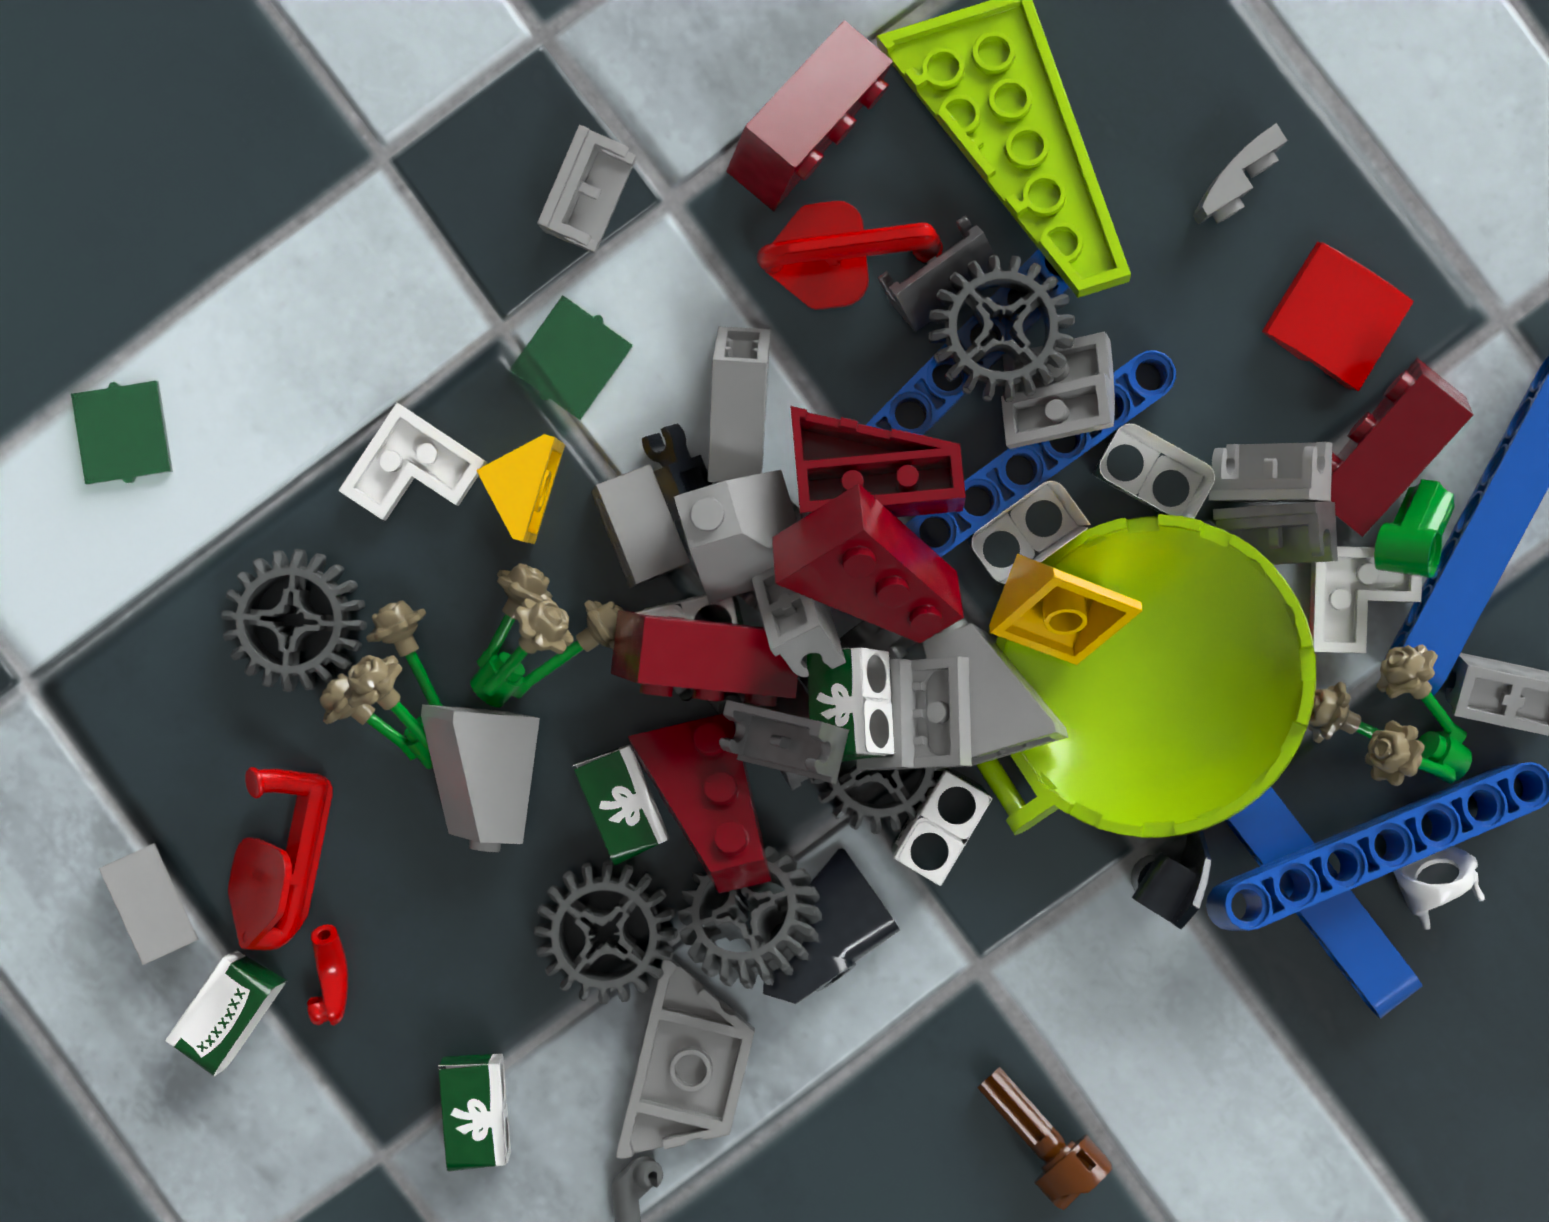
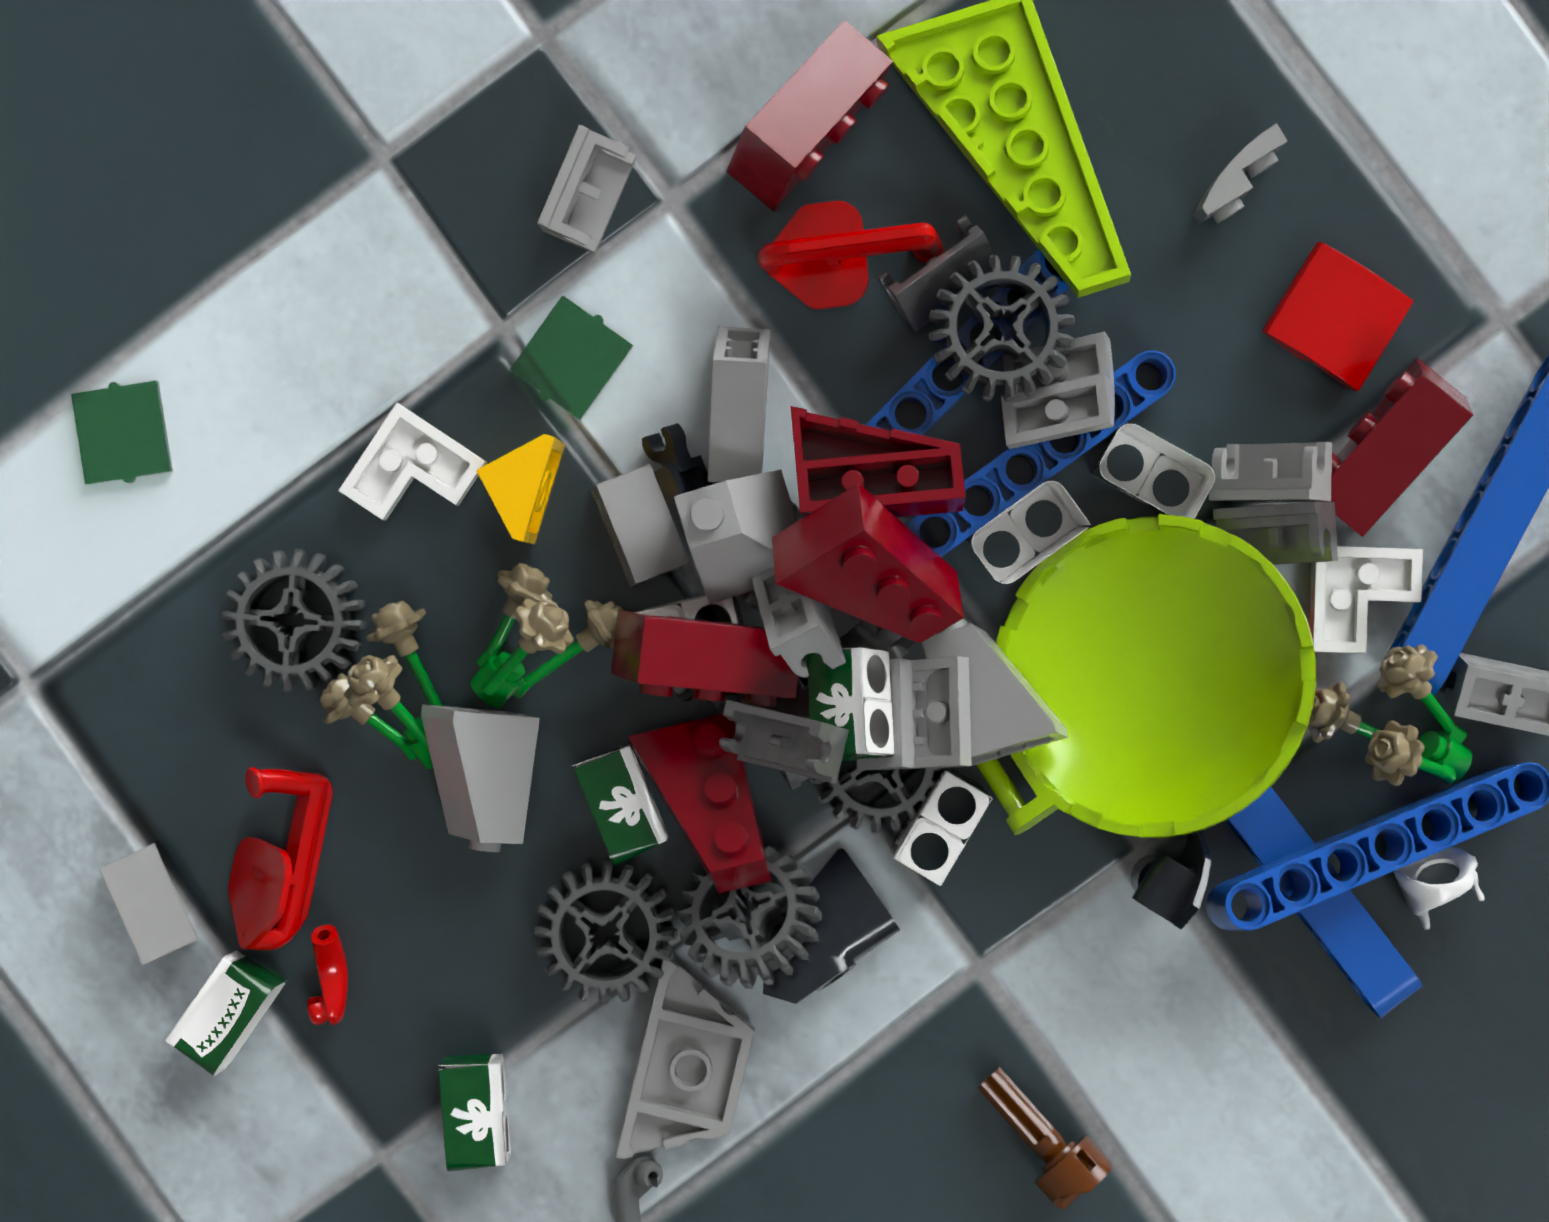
yellow slope [989,554,1143,665] -> none
green piece [1374,479,1455,578] -> none

